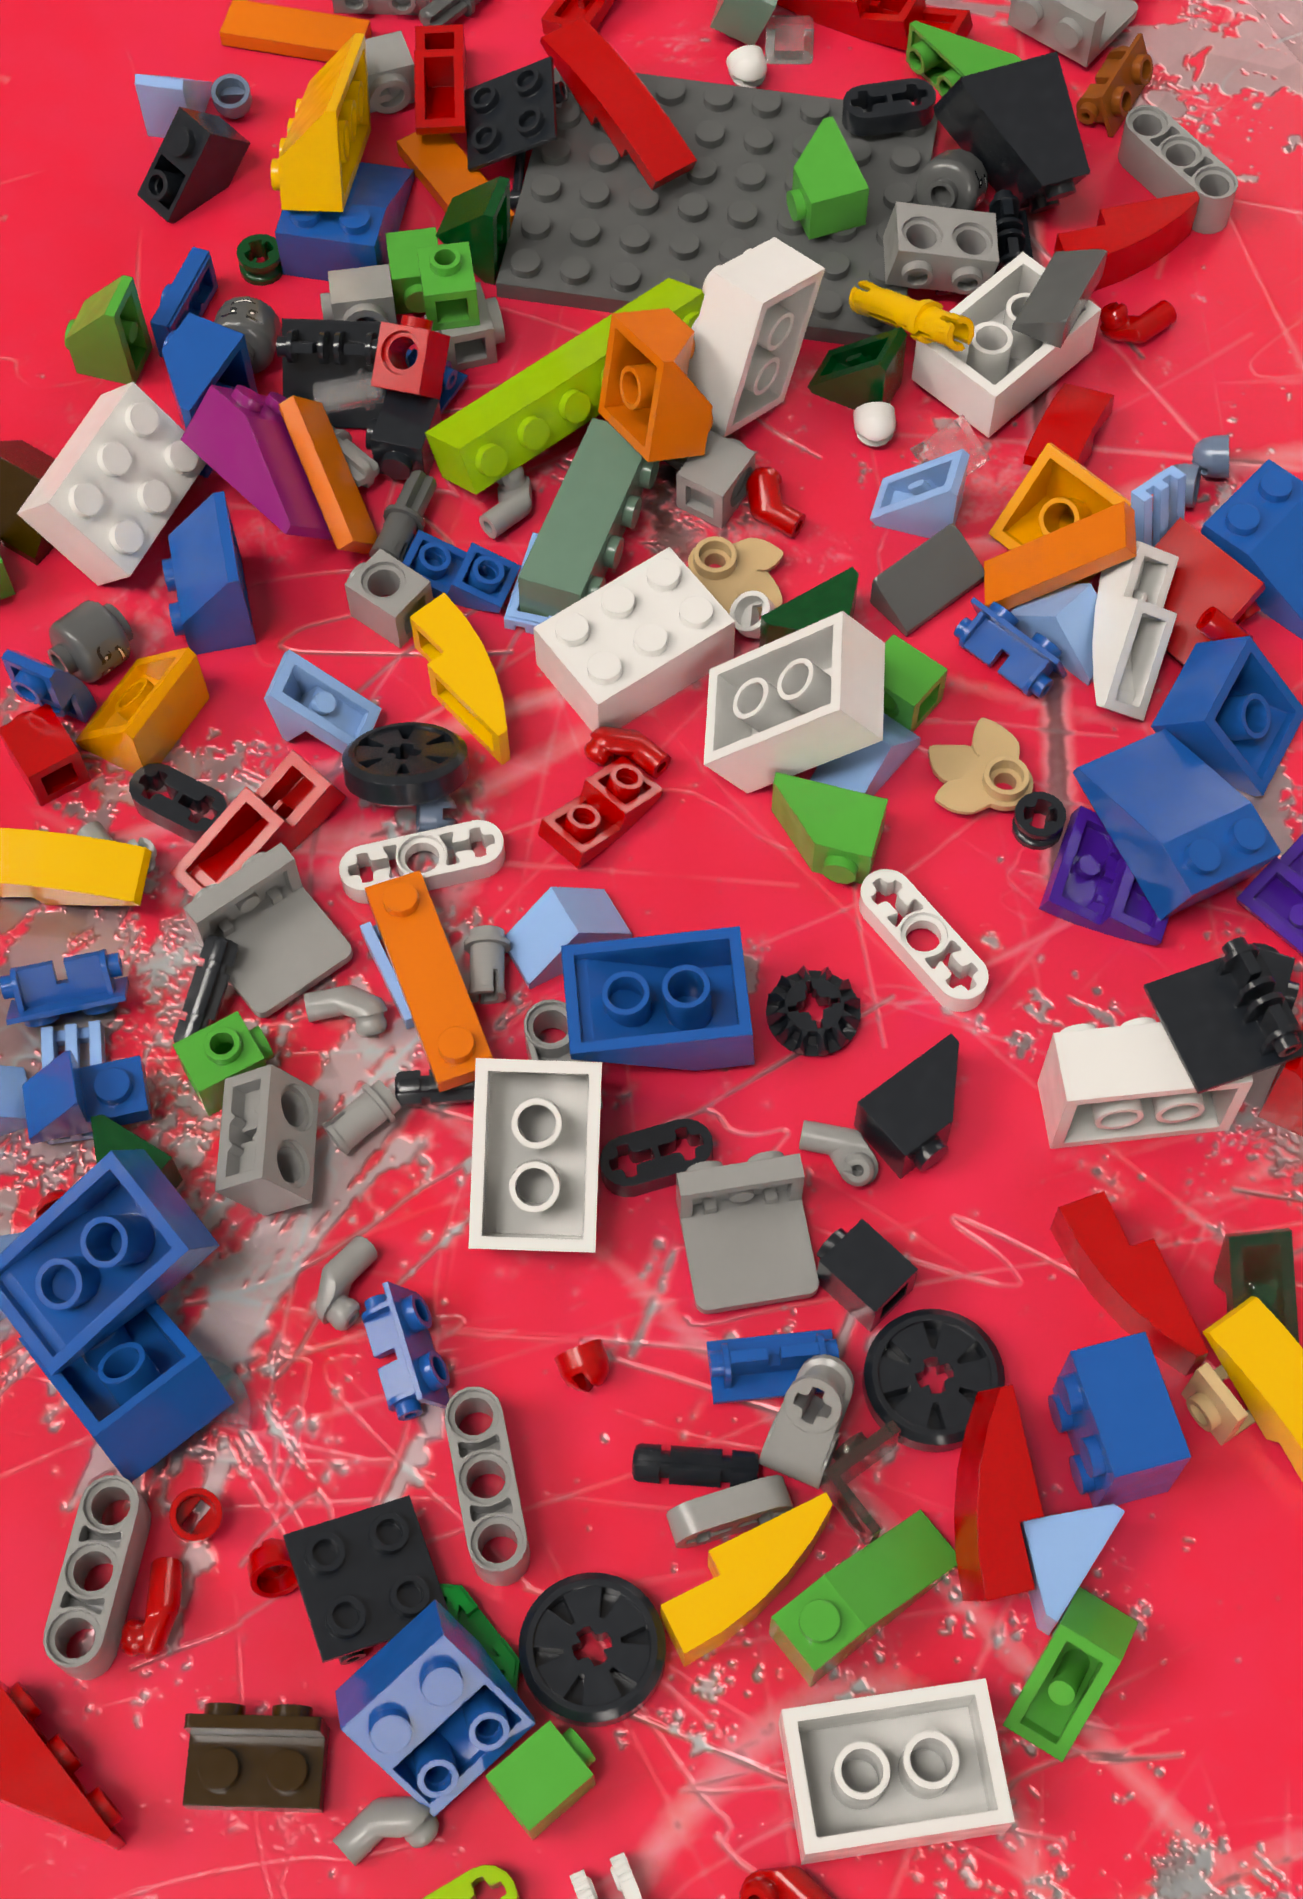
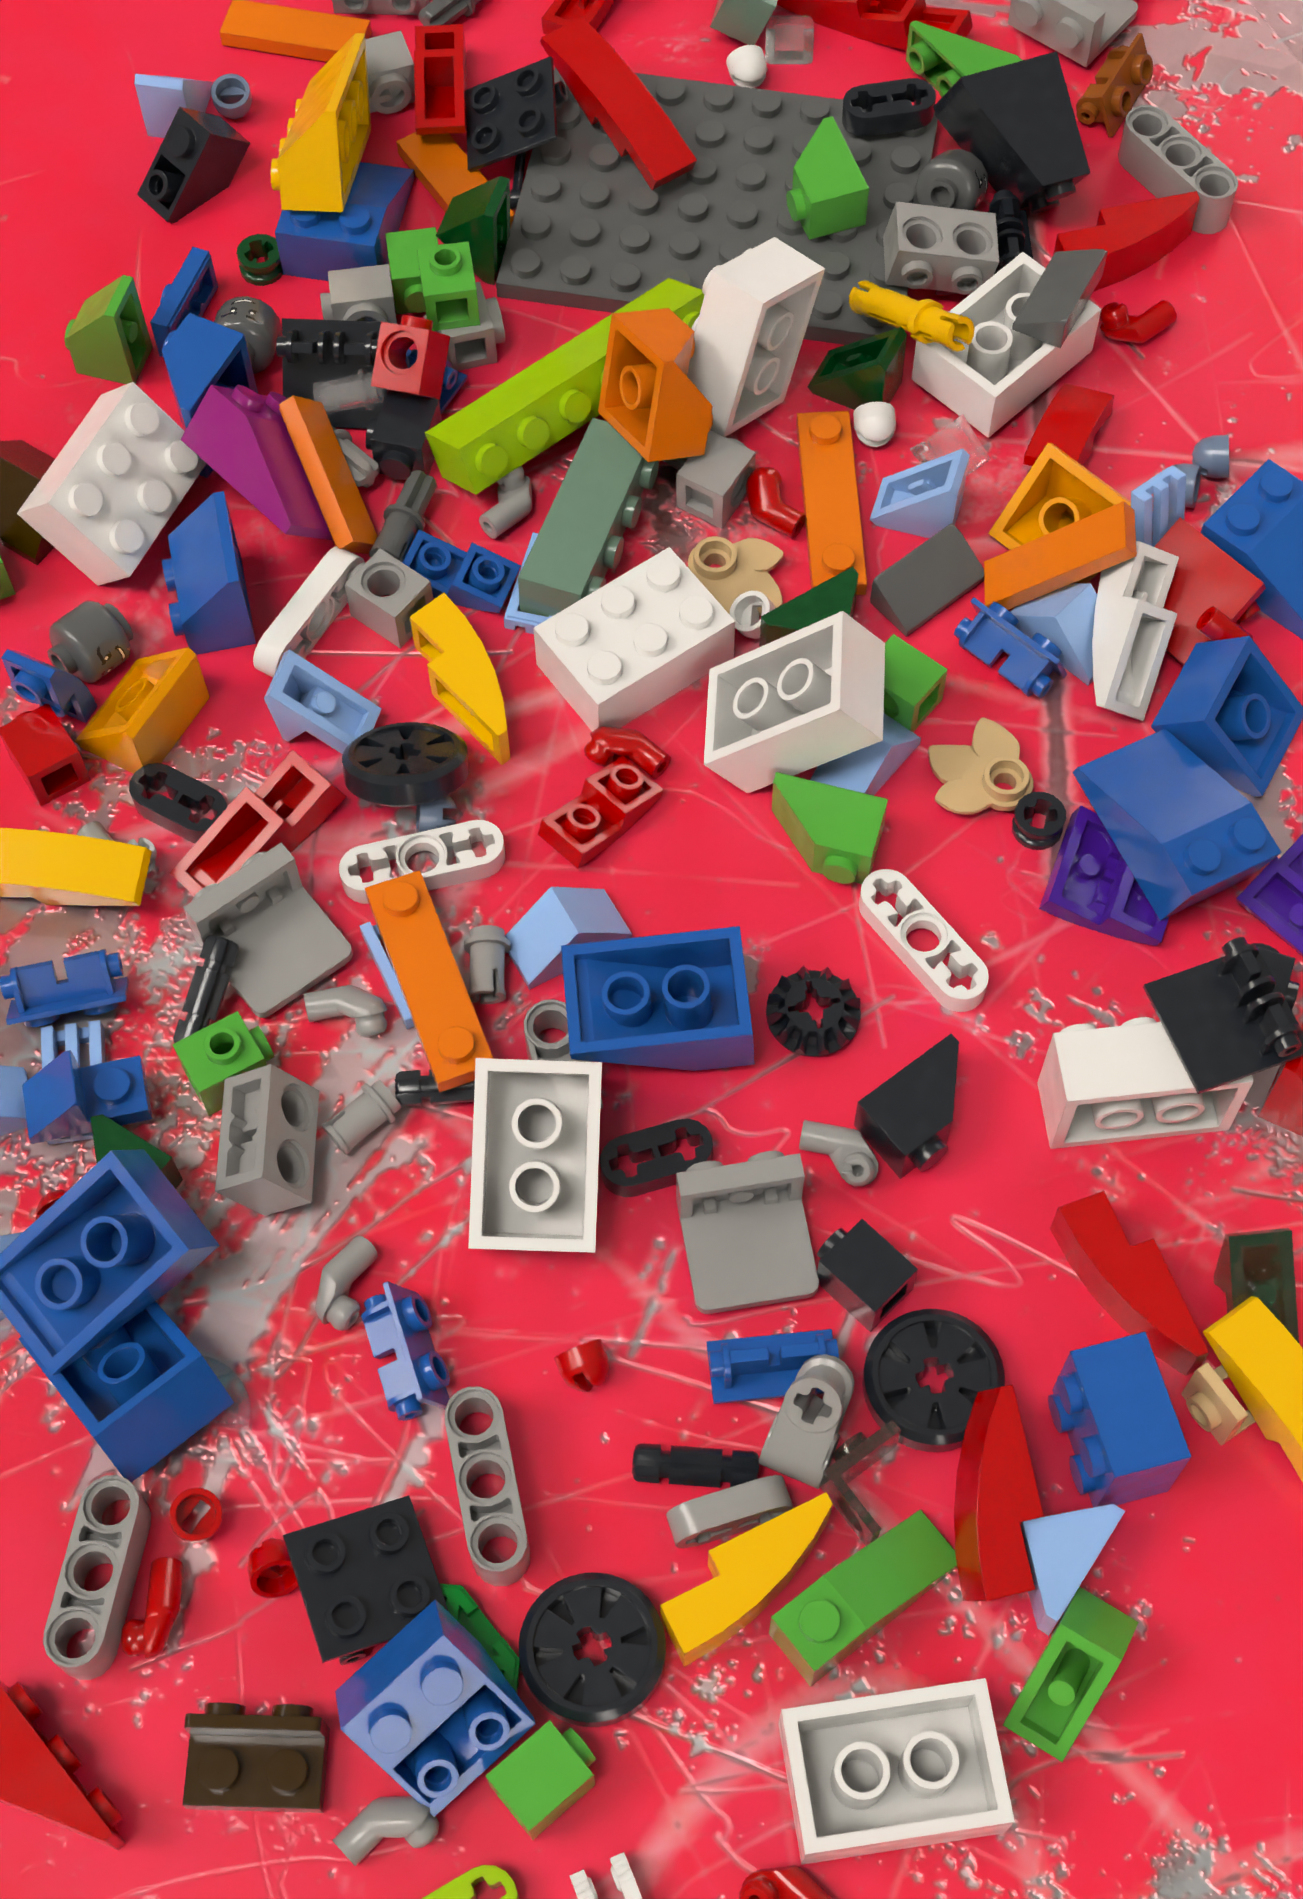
none -> white beam [253,546,365,678]
none -> orange plate [796,411,867,595]

